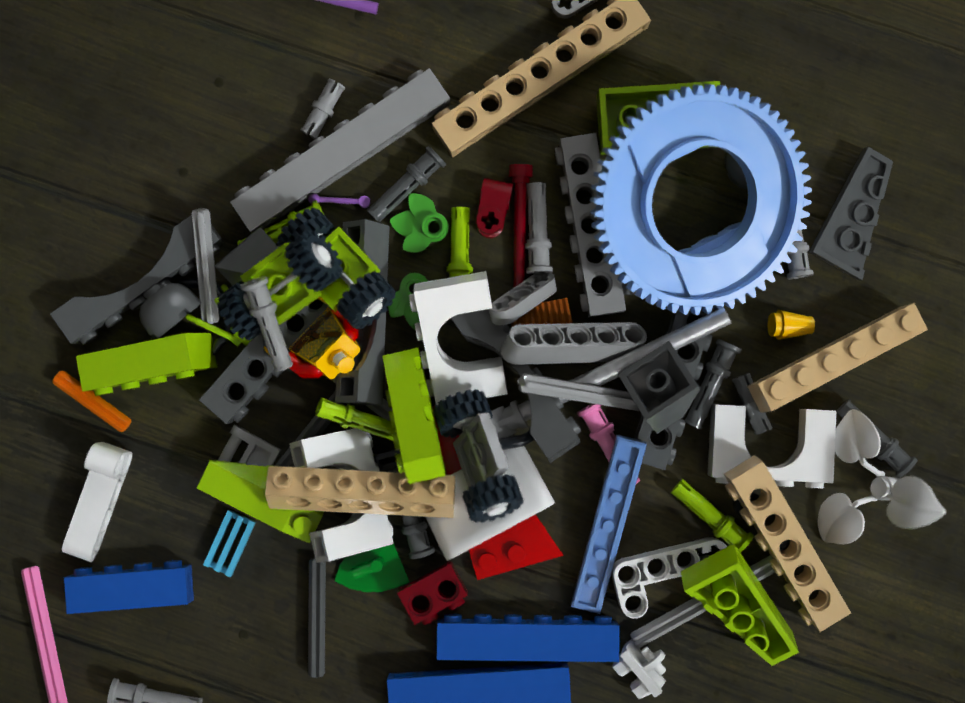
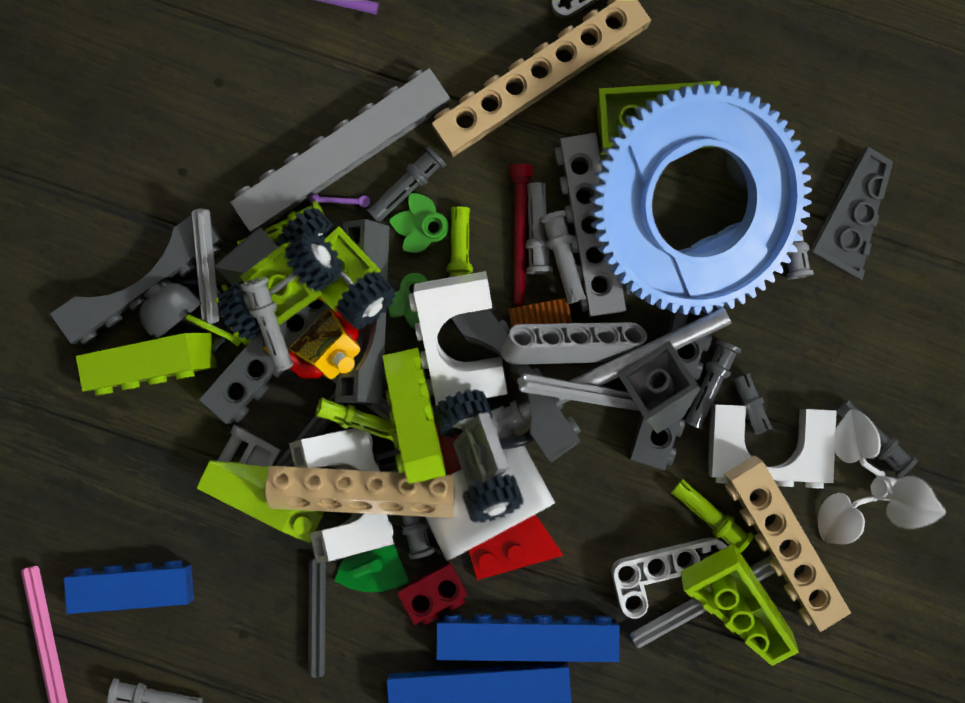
orange axle [52,371,132,432] -> none
white beam [62,442,132,562] -> none
medium azure tile [203,510,256,577] -> none
light grey pin [300,78,345,139] -> none
dark red piece [477,178,513,238] -> none
light grey beam [489,272,557,325] -> none
medium blue tile [571,434,647,614] -> none
bright pink pin [577,404,640,484] -> none
white hips [612,639,666,699] -> none
tan brick [747,303,928,413] -> none
yellow cone [767,310,815,340] -> none
none -> light grey pin [539,210,586,304]

